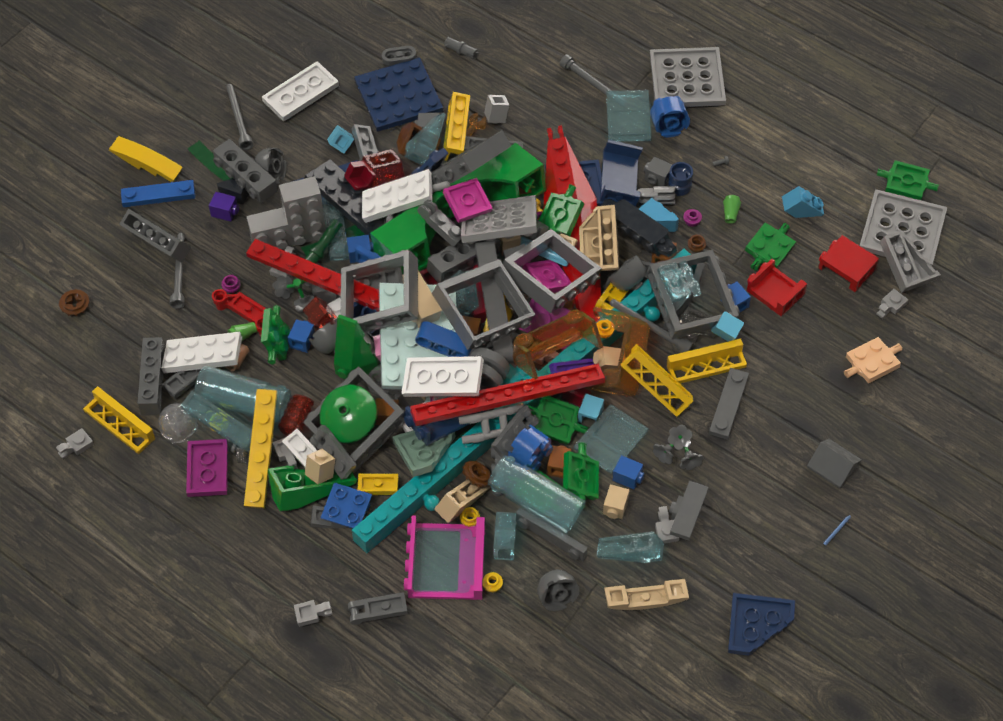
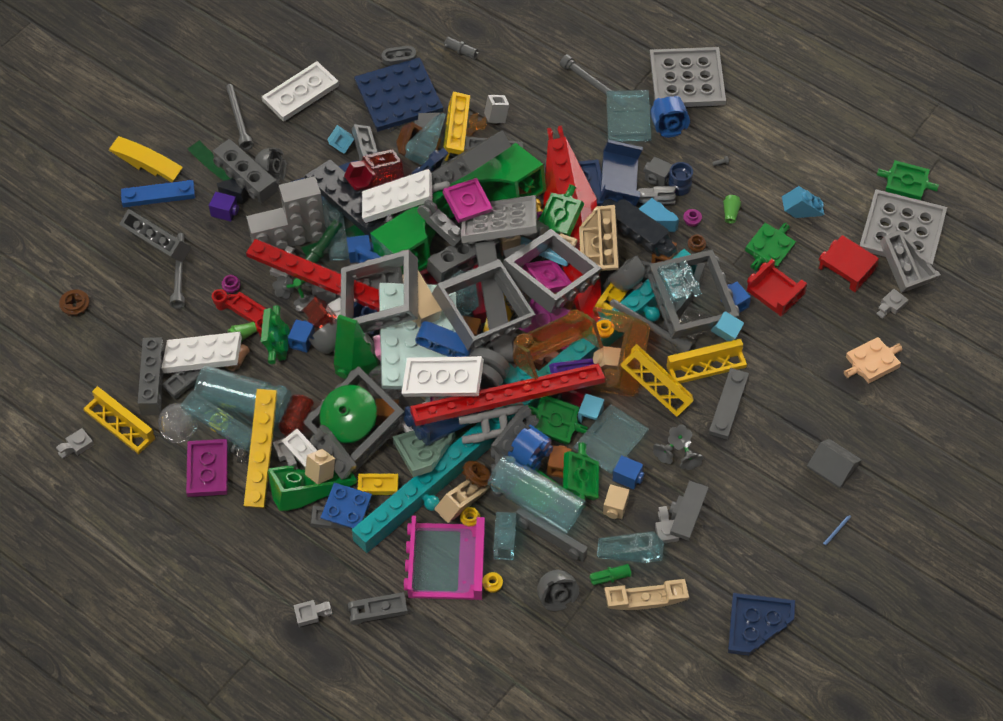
none -> green axle [590,564,631,585]

